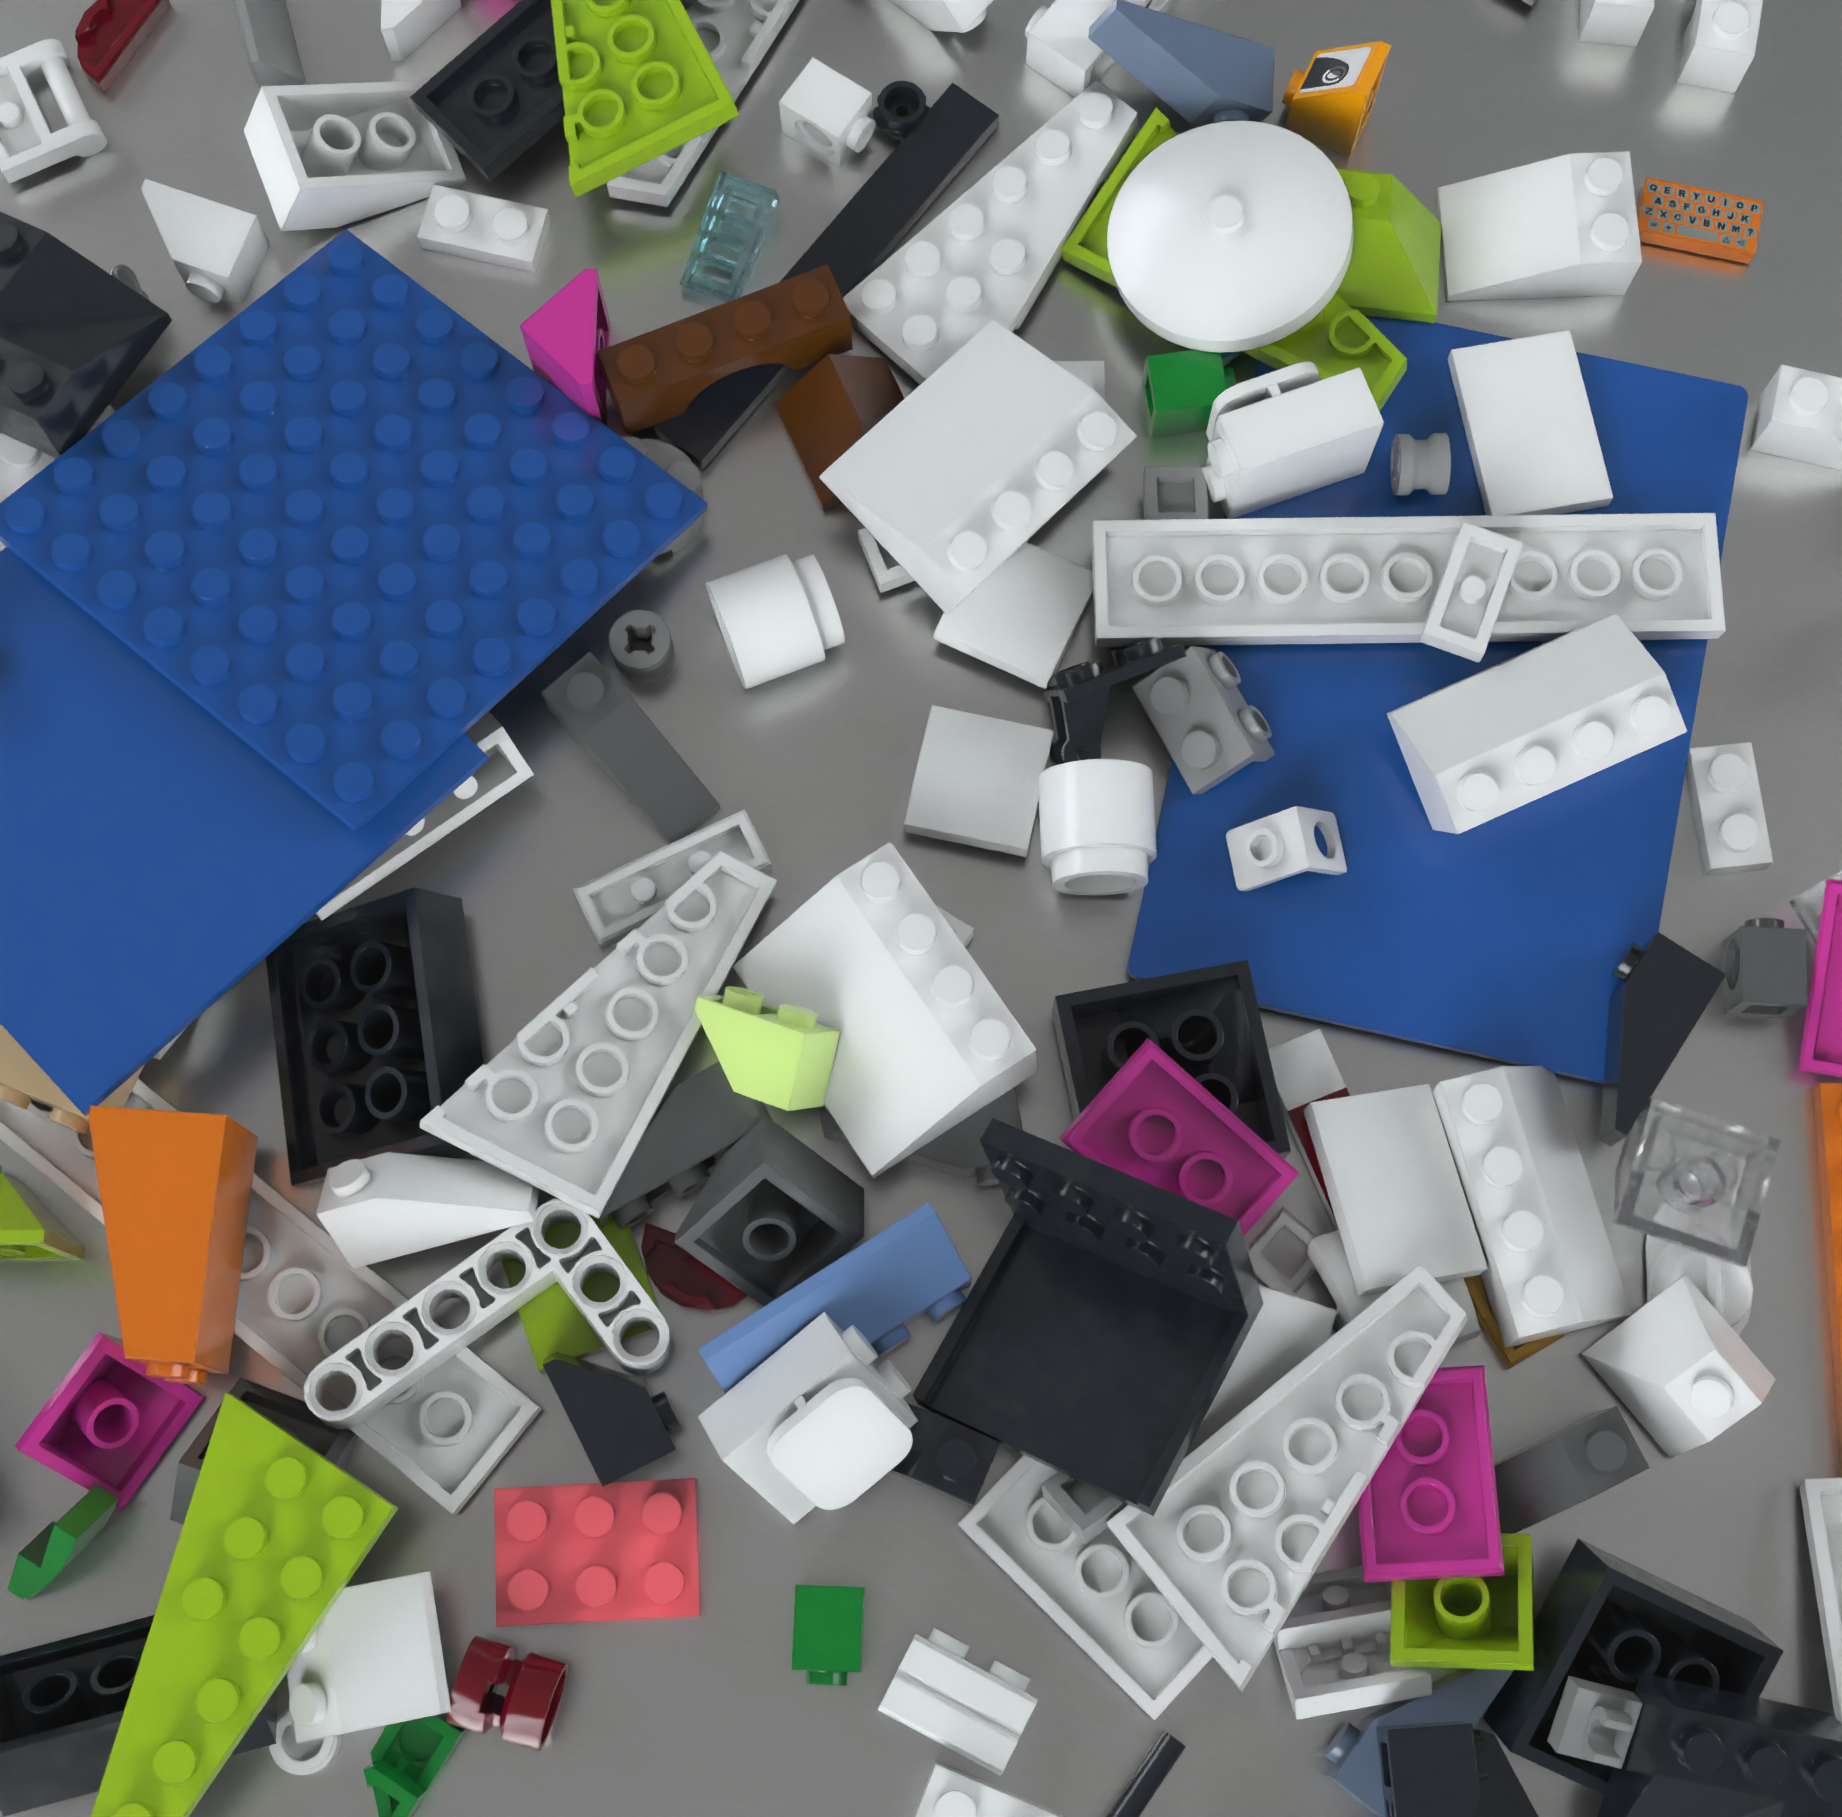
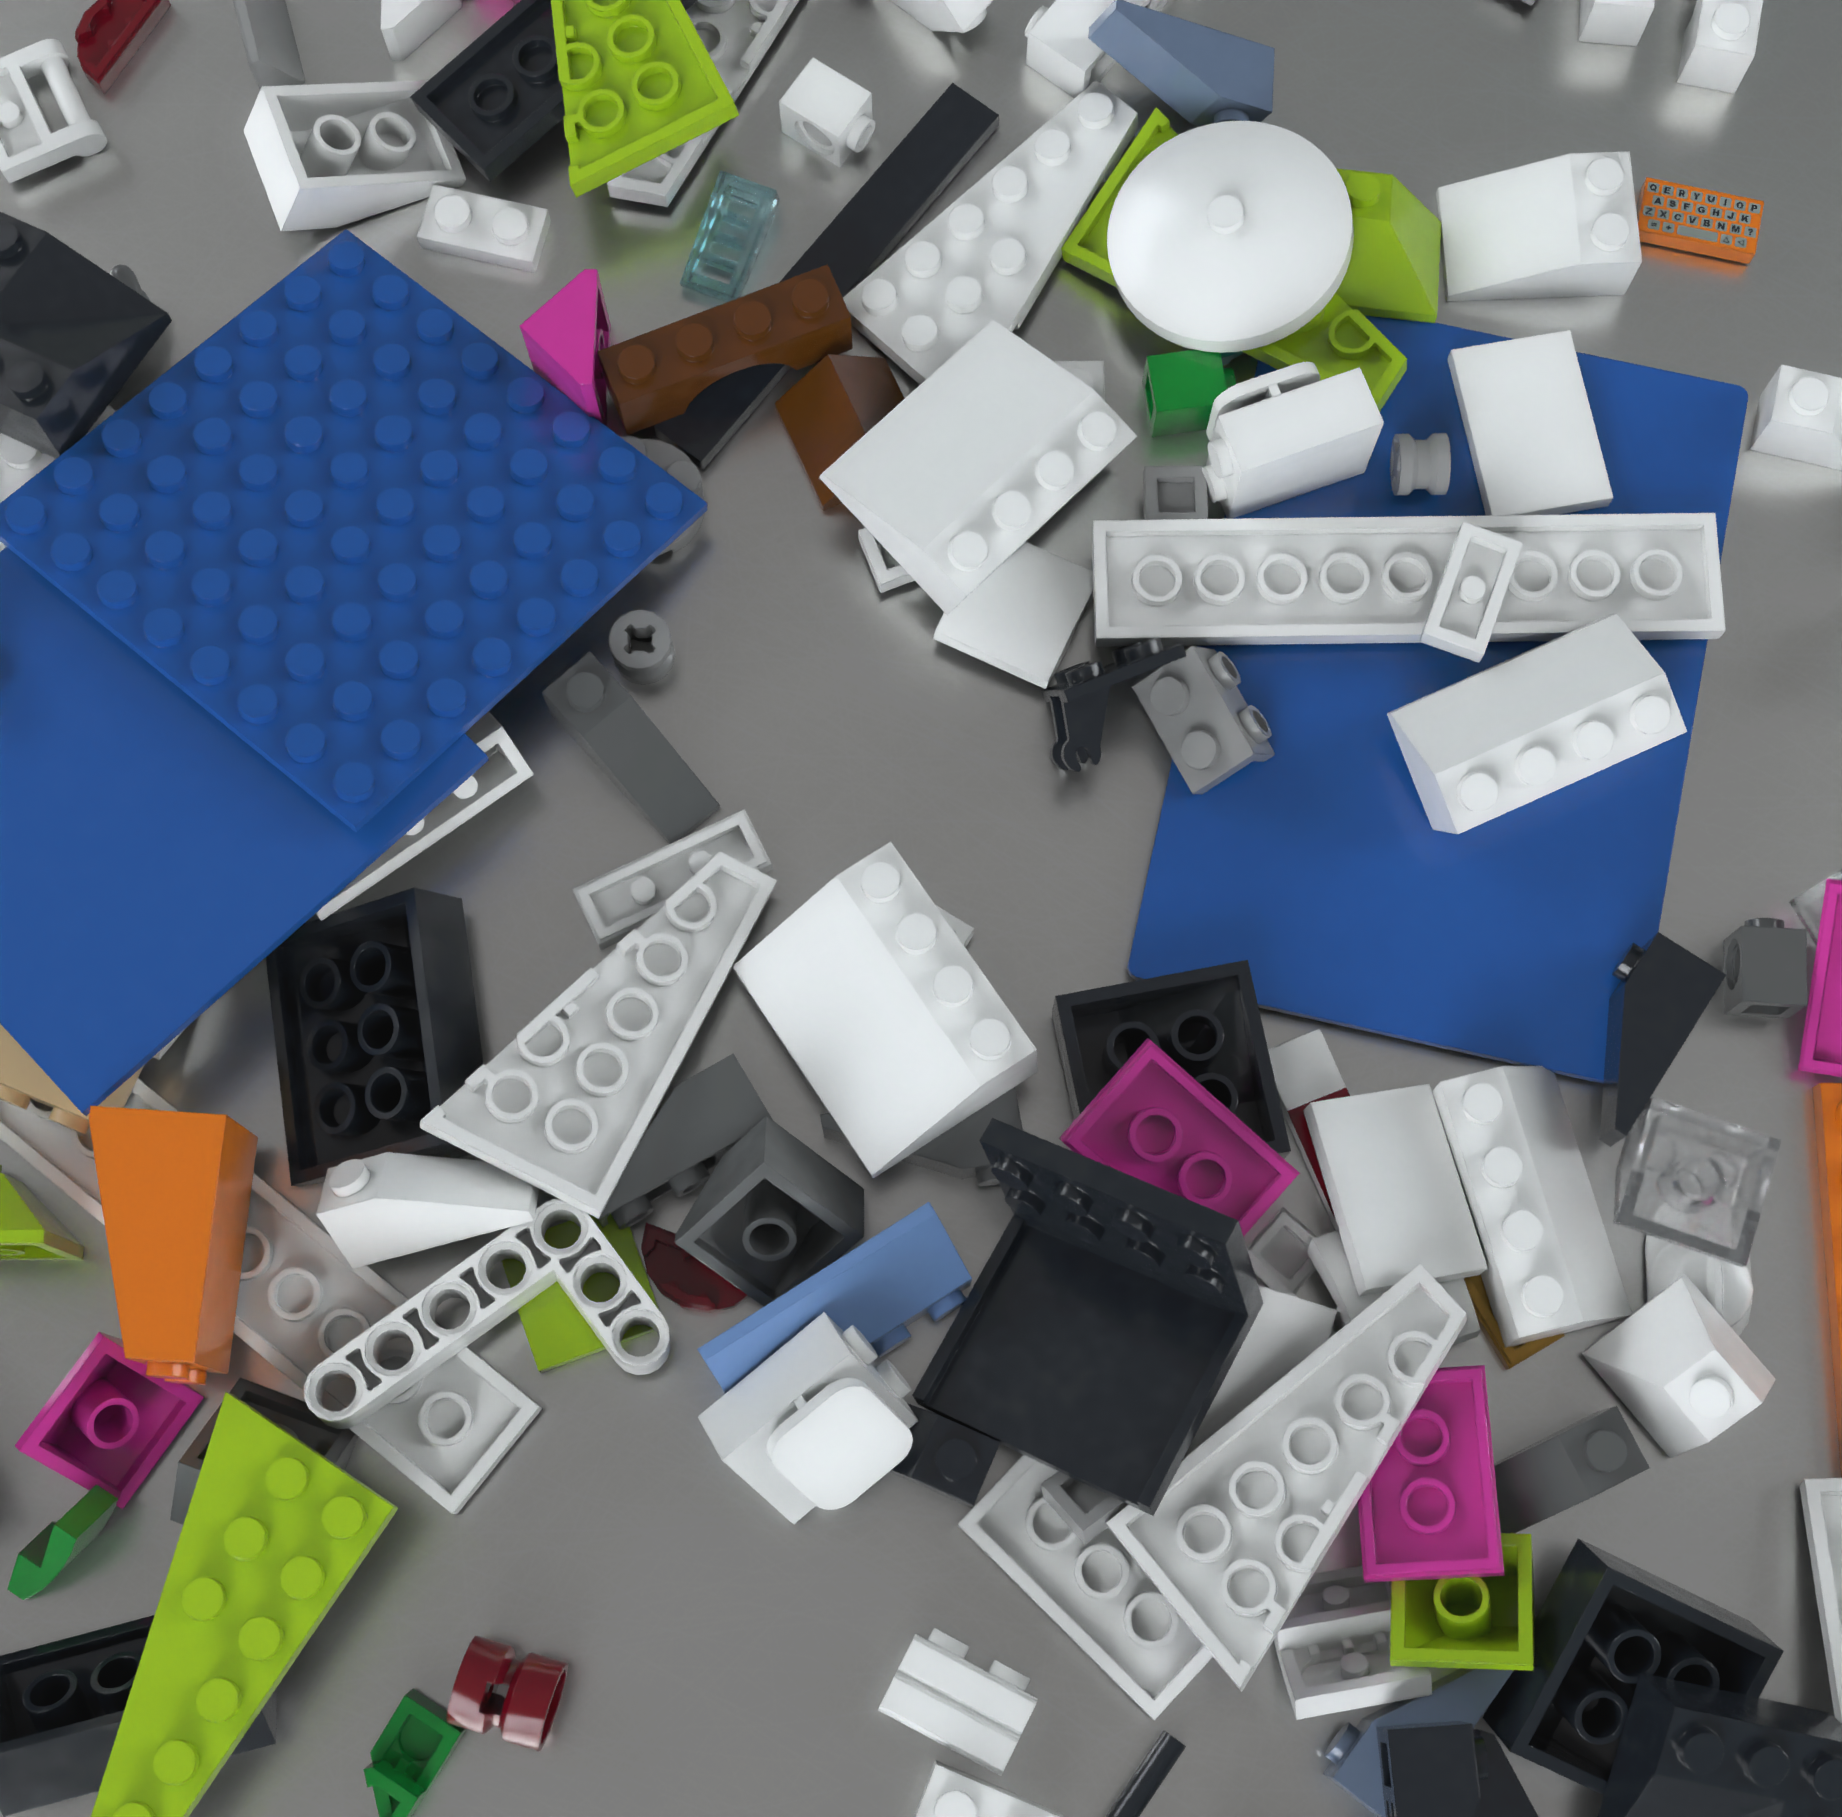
white slope [141,178,270,305] -> none
white tile [269,1708,342,1775] -> none
white slope [287,1571,451,1743] -> none
coral plate [494,1478,702,1627] -> none
black slope [543,1352,682,1487] -> none
yellowish green slope [695,986,840,1111] -> none
white piece [706,554,845,689] -> none
green brick [792,1585,865,1686] -> none
black plate [873,81,930,140] -> none
white slope [903,705,1054,857] -> none
white piece [1038,759,1157,896] -> none
white bracket [1226,806,1347,891] -> none
light orange slope [1282,41,1392,157] -> none
light grey tile [1547,1676,1643,1769] -> none
white plate [1686,742,1774,875] -> none

